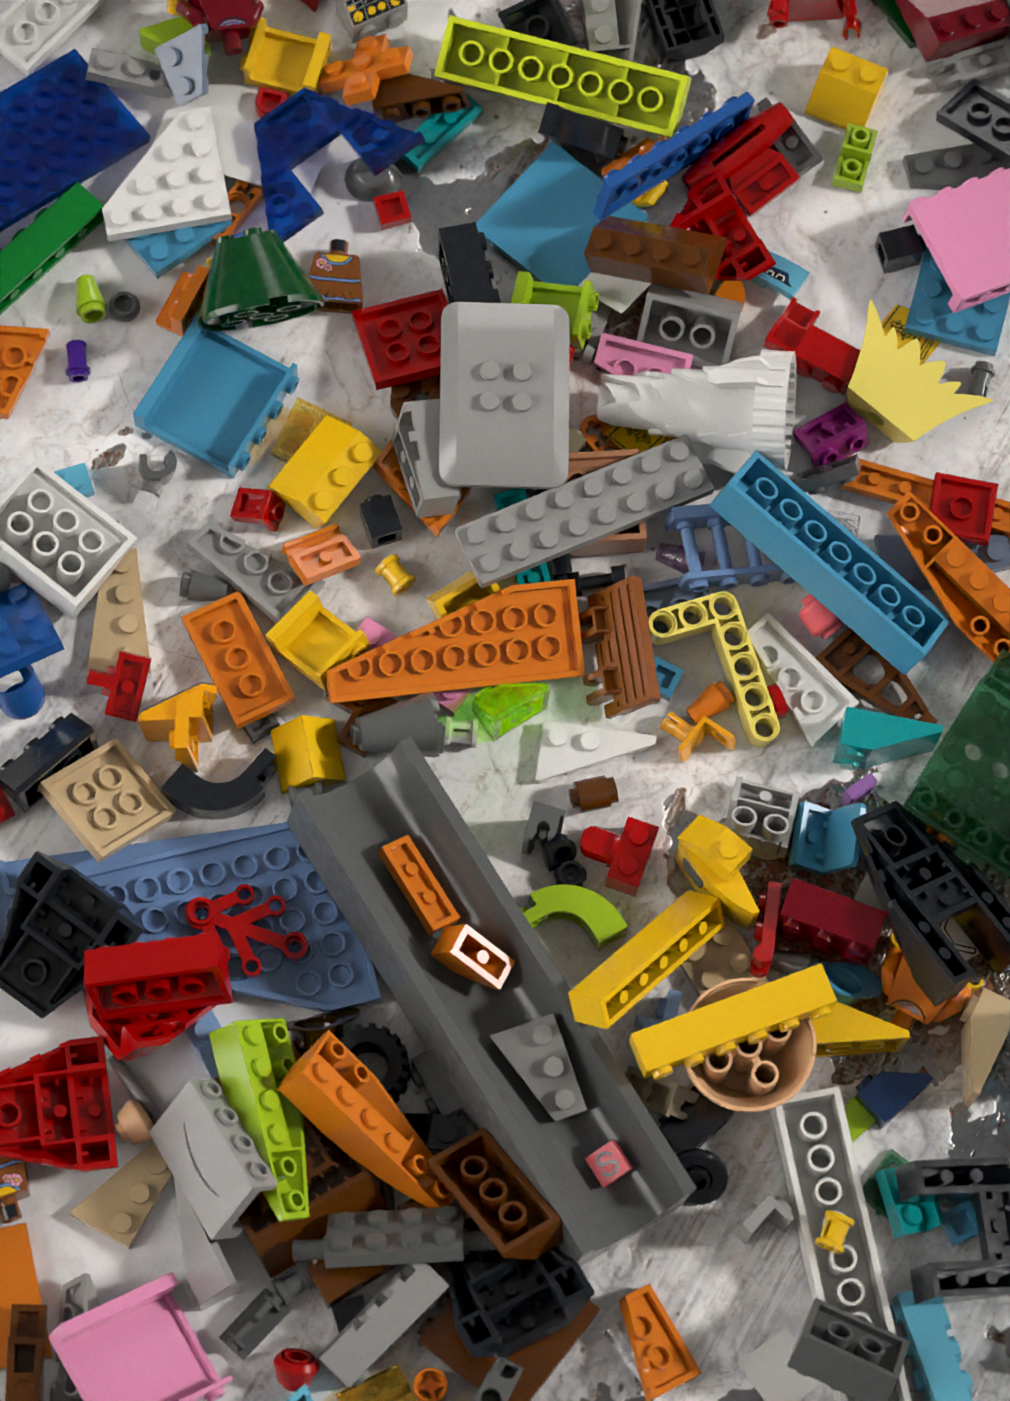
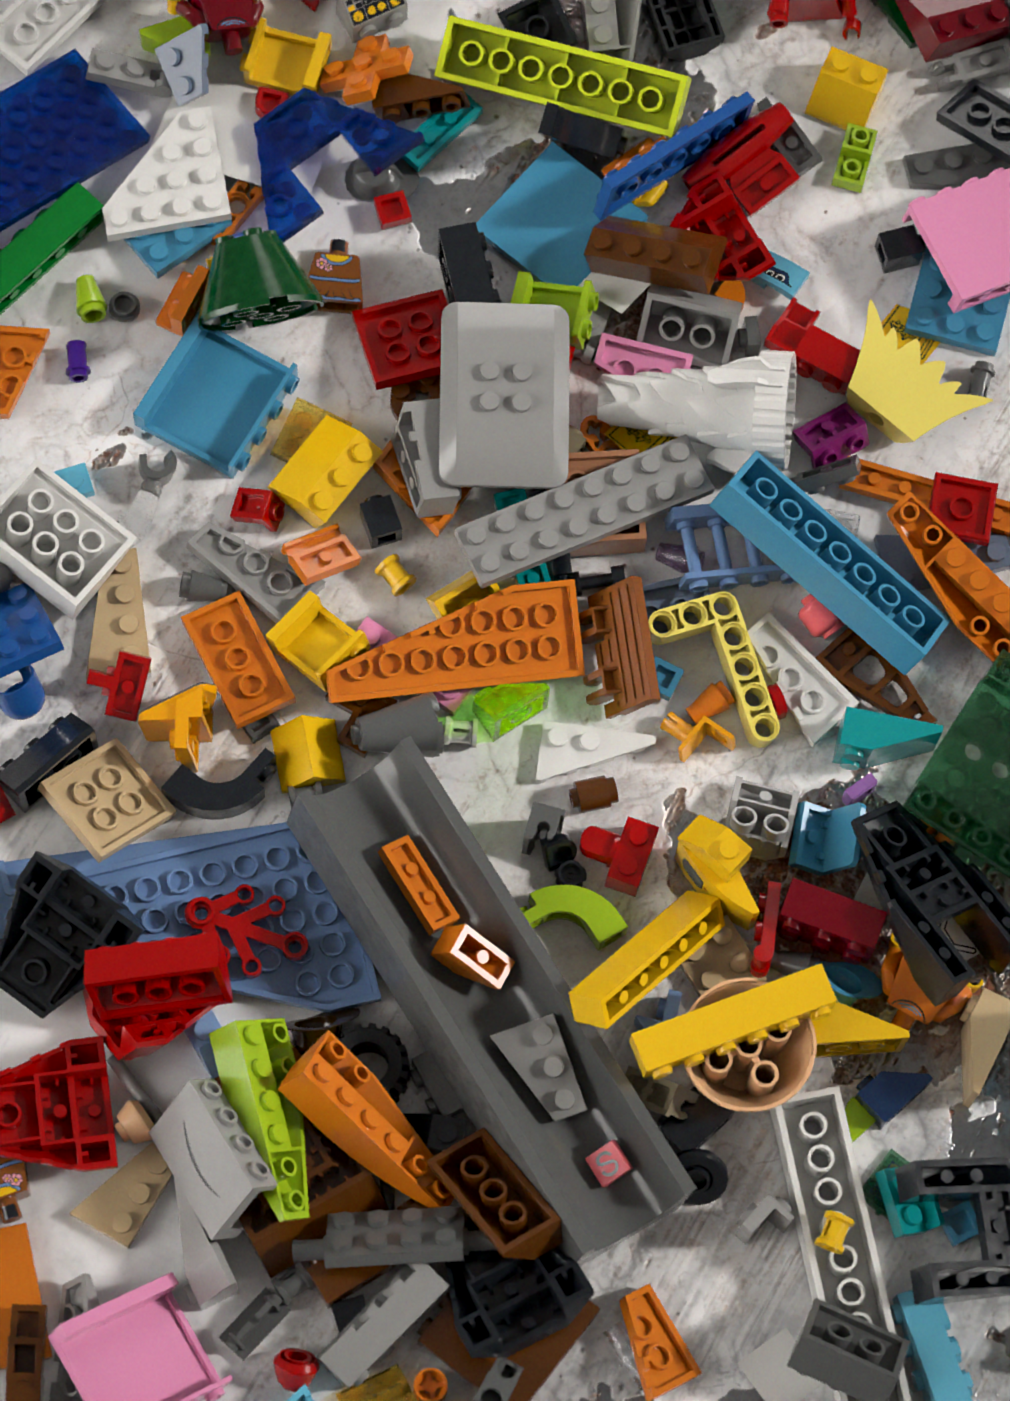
none -> dark grey plate [737,316,761,357]

